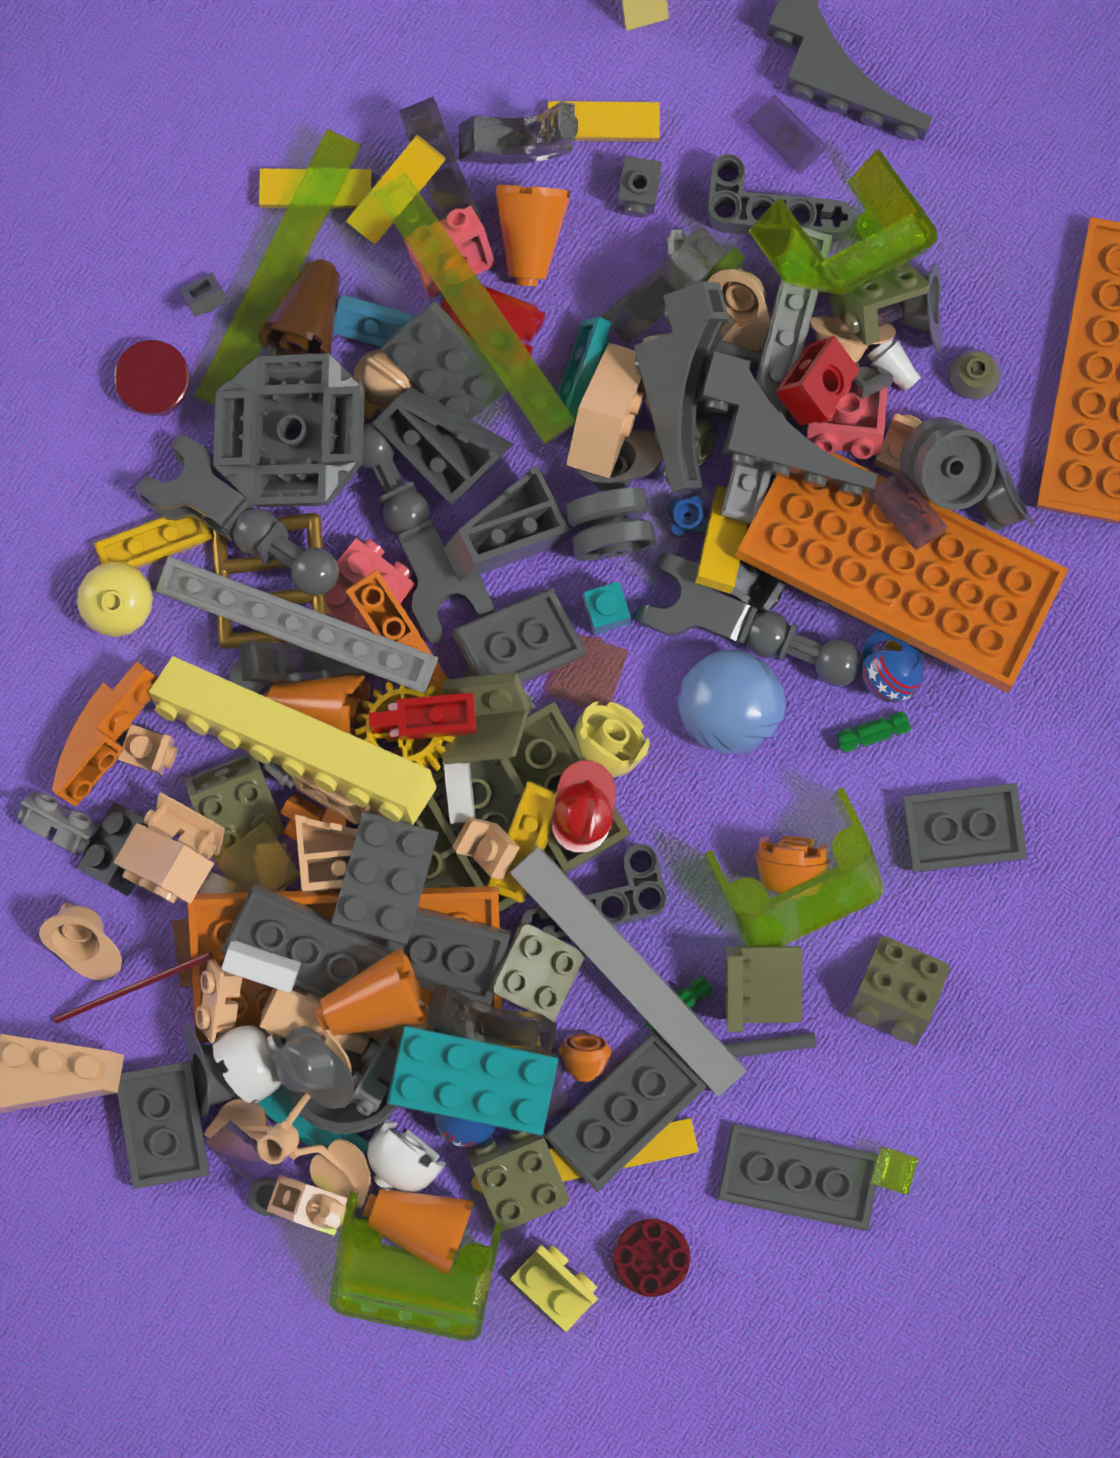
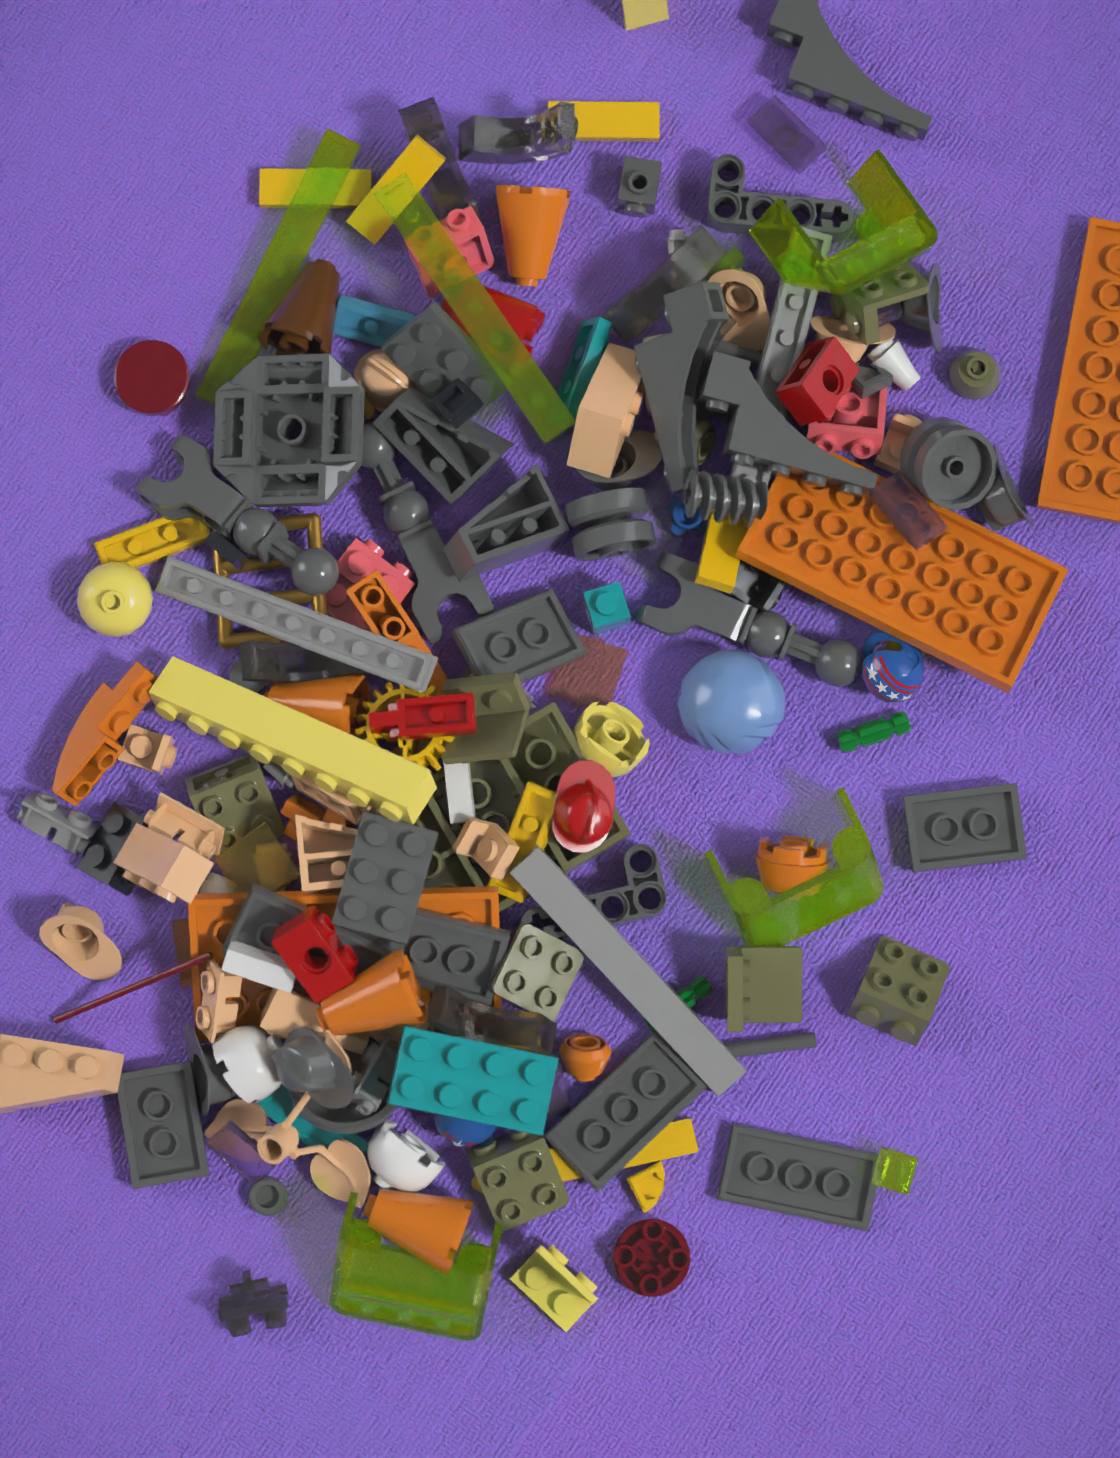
dark grey plate [179,272,228,317] -> none
light nougat hinge [267,1174,347,1236] -> none
none -> black tile [204,531,249,570]
none -> clear smoke hips [218,1269,289,1337]
none -> red brick [271,905,359,1004]
none -> black tile [430,378,484,429]
none -> yellow tile [627,1161,665,1213]
none -> dark grey piece [683,469,768,528]

